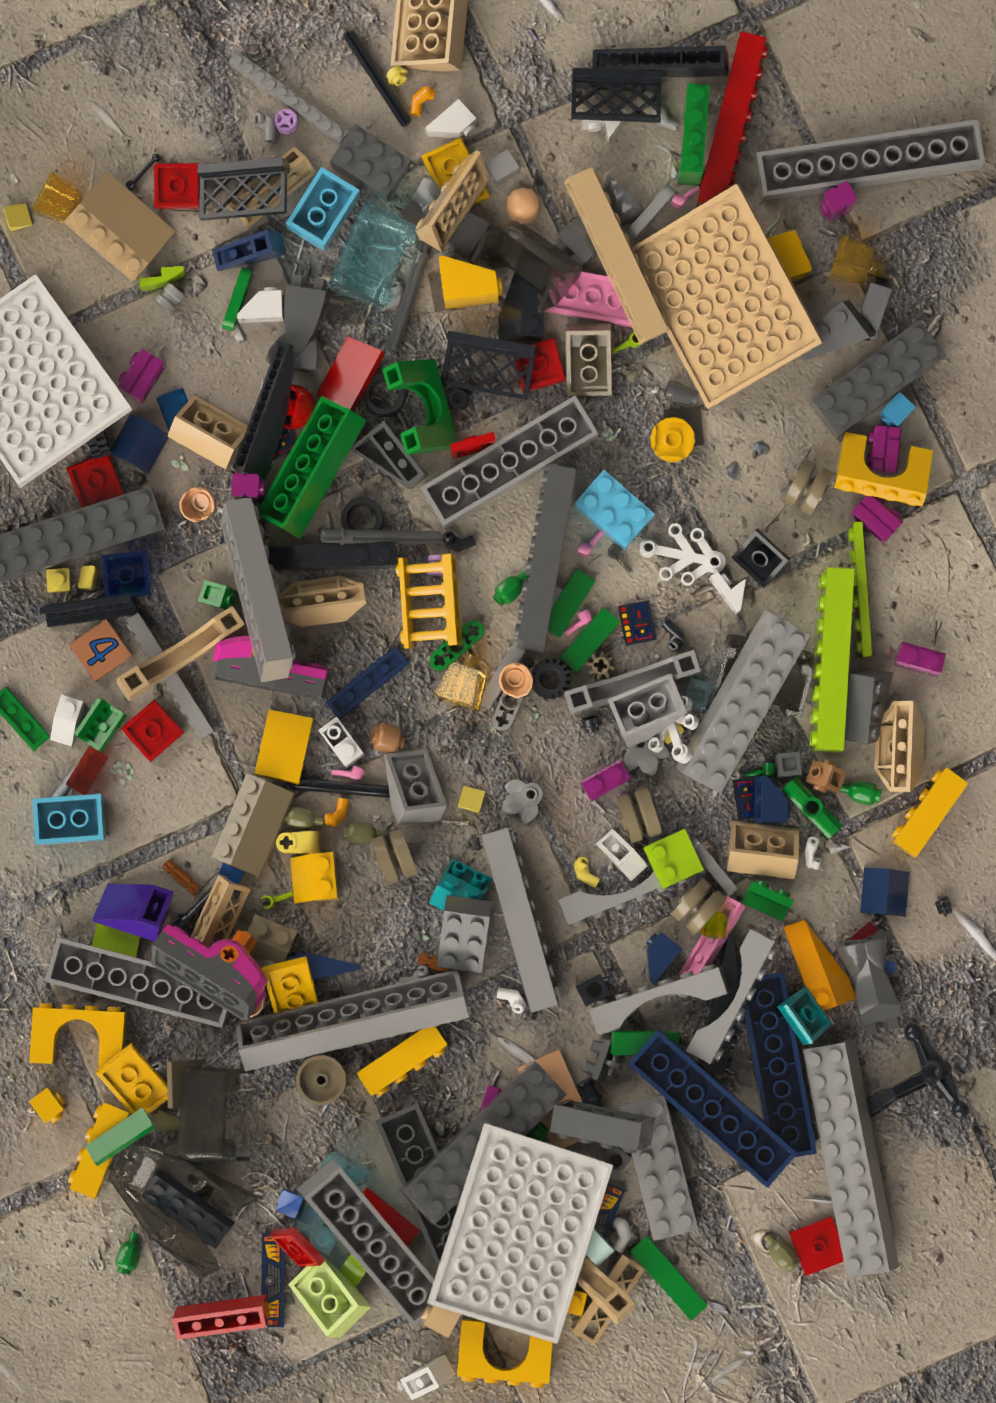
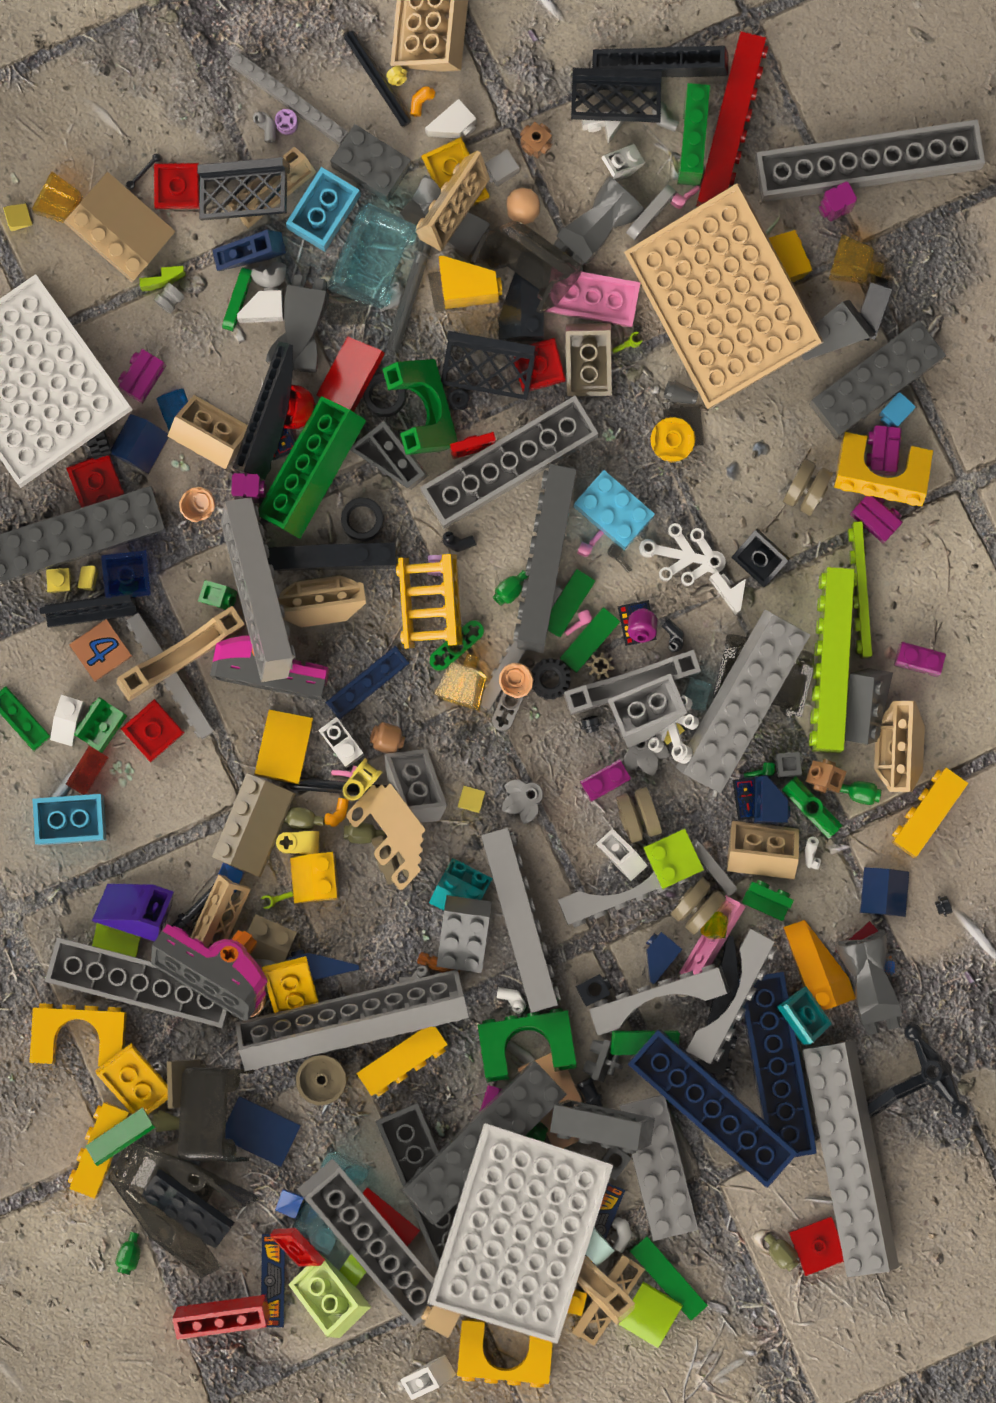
yellow brick [29,1087,66,1124] -> none
dark orange axle [162,859,201,896] -> none
dark grey axle [320,527,442,545] -> none
tan brick [564,167,669,345] -> none
light yellow arm [574,857,600,888] -> none
none -> dark blue tile [219,1096,301,1167]
none -> light grey hair [251,262,287,288]
none -> light yellow piece [342,758,382,801]
none -> tan piece [347,784,425,890]
none -> green arch [477,1008,577,1083]
none -> medium nougat brick [520,122,553,159]
none -> white slope [601,144,645,181]
none -> lime slope [618,1282,683,1348]
none -> magenta head [628,608,658,643]

